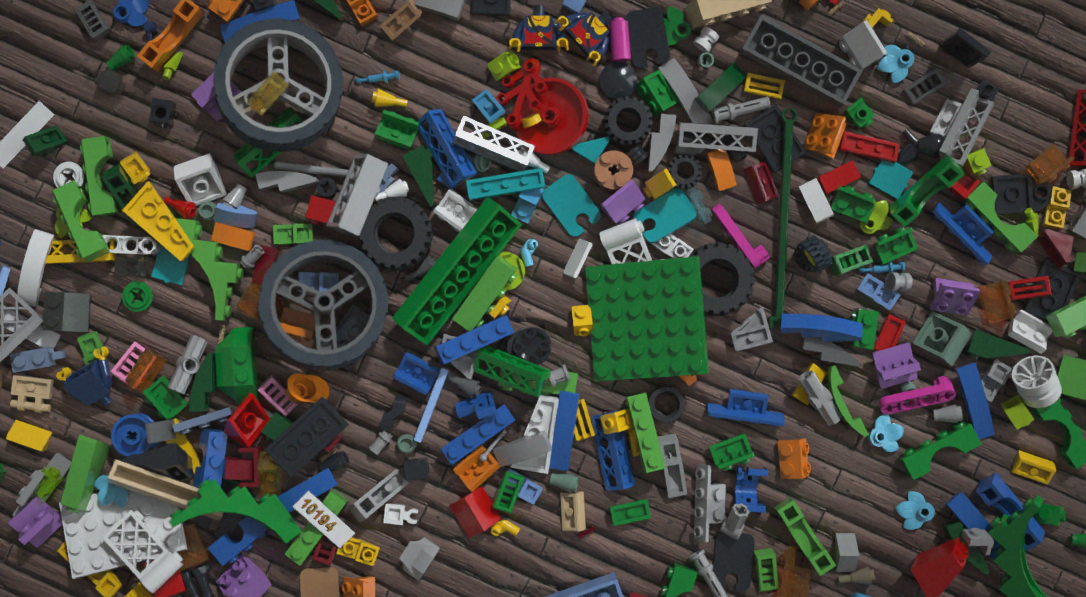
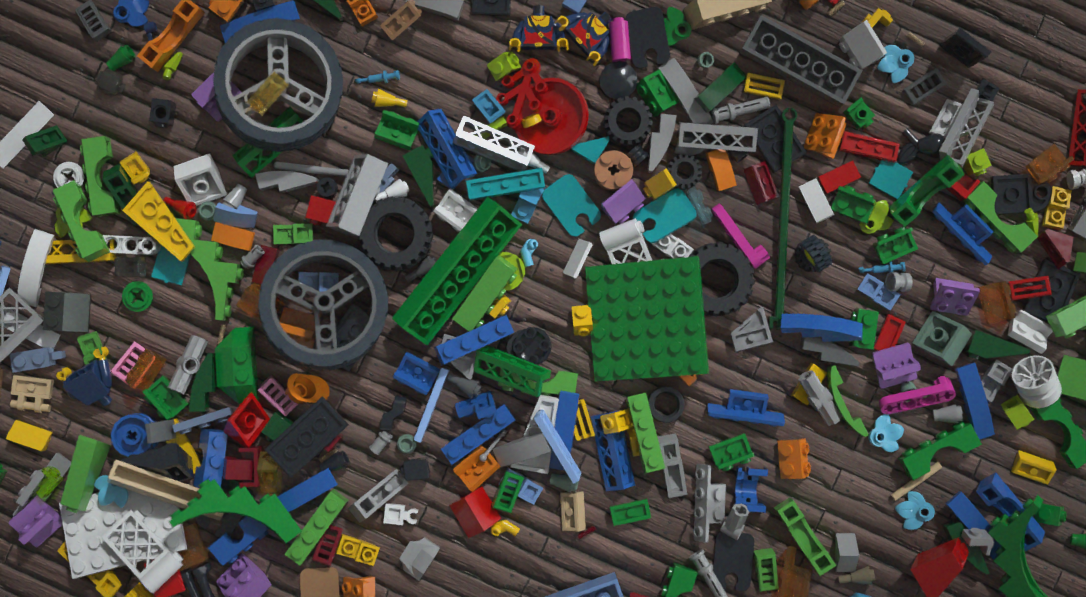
white sticker [293,491,355,548] -> none
light grey bush [549,364,571,387] -> none
white wheel [693,26,719,52] -> none
green slope [830,244,873,276] -> none
none -> light blue tile [534,409,581,484]
none -> tan bar [891,462,942,501]

